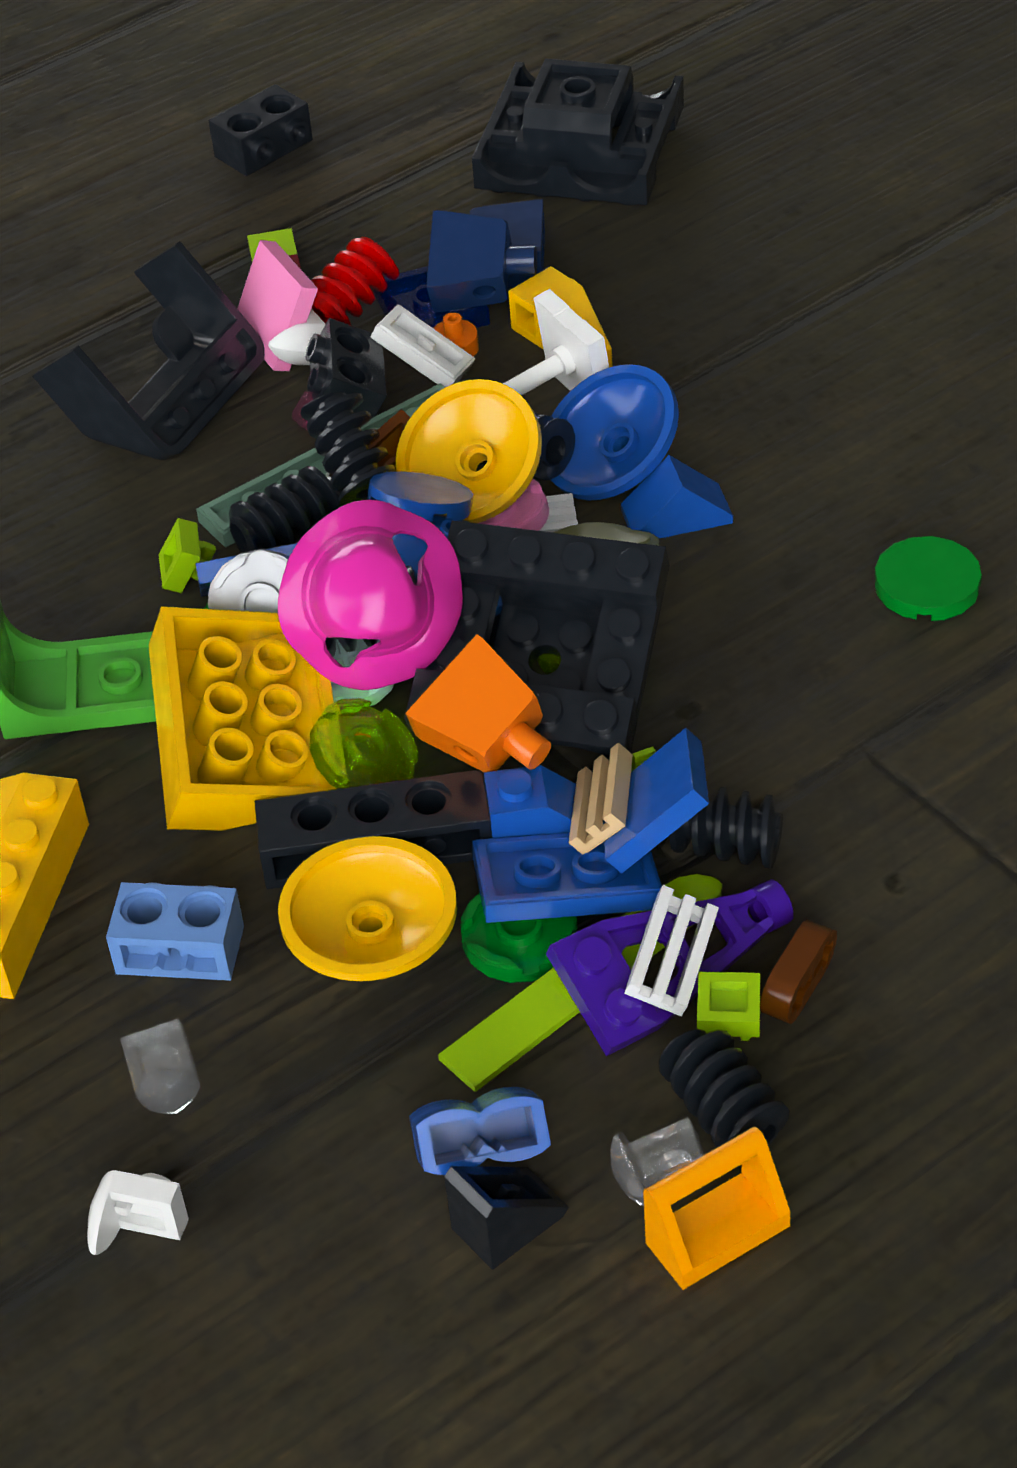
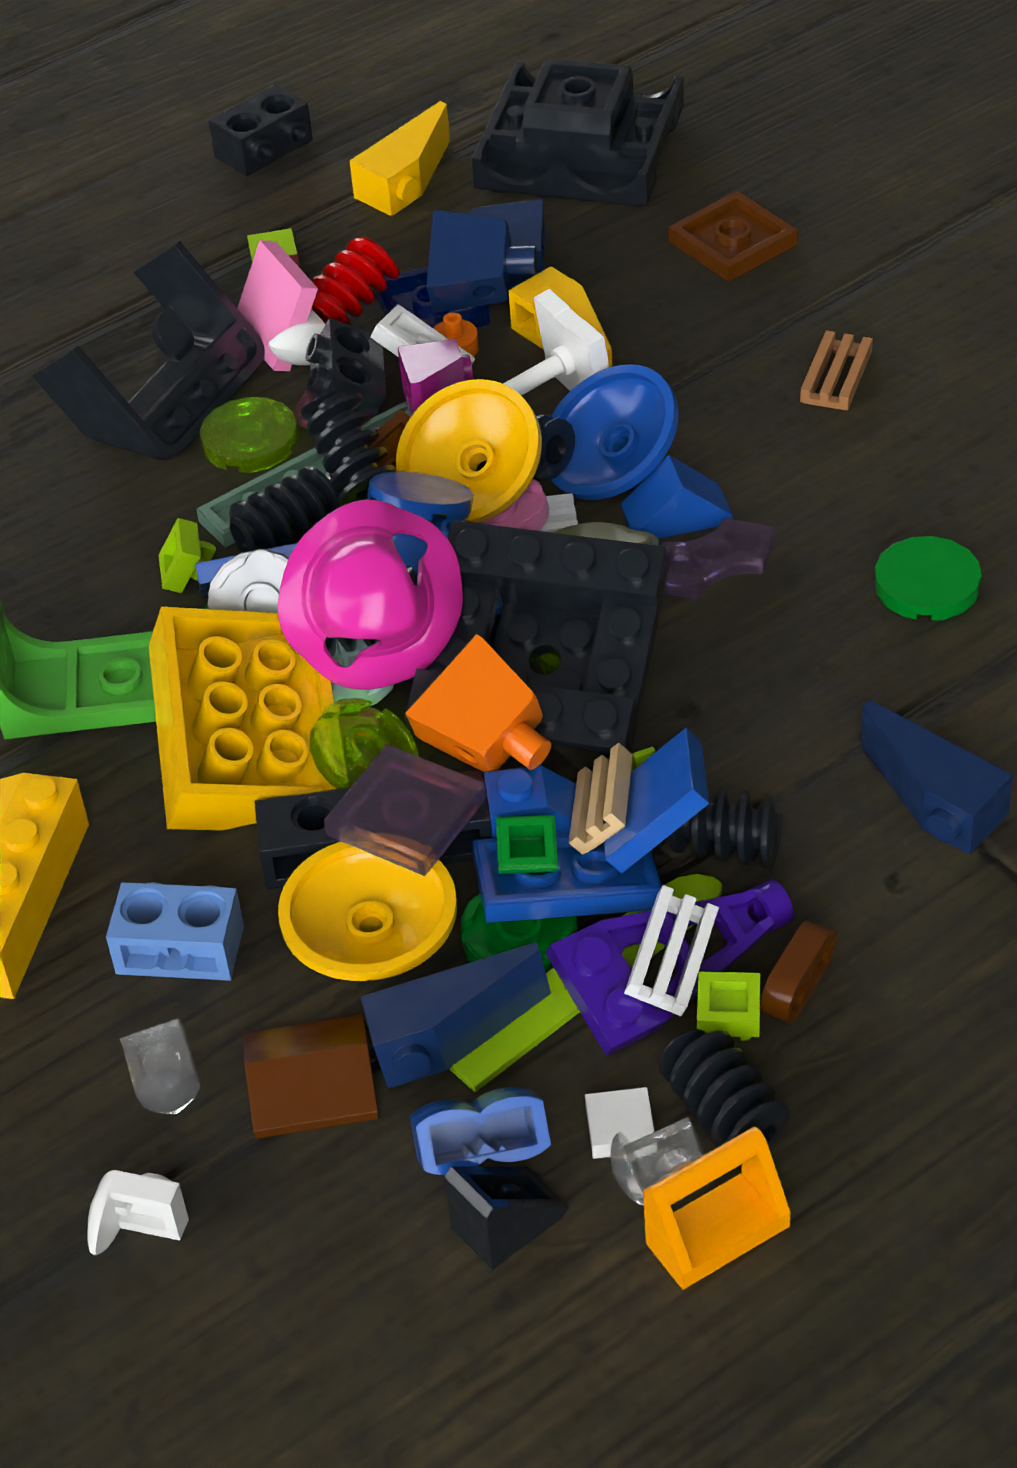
none -> clear neon green tile [200,397,299,473]
none -> reddish brown slope [243,1014,379,1139]
none -> clear purple tile [324,744,486,876]
none -> yellow slope [350,101,450,216]
none -> dark blue slope [361,942,551,1089]
none -> magenta slope [397,339,473,416]
none -> green slope [496,815,558,874]
none -> white tile [585,1087,656,1159]
none -> clear purple tile [661,518,776,600]
none -> reddish brown tile [668,191,798,282]
none -> medium nougat tile [800,330,873,411]
none -> dark blue slope [861,700,1013,855]

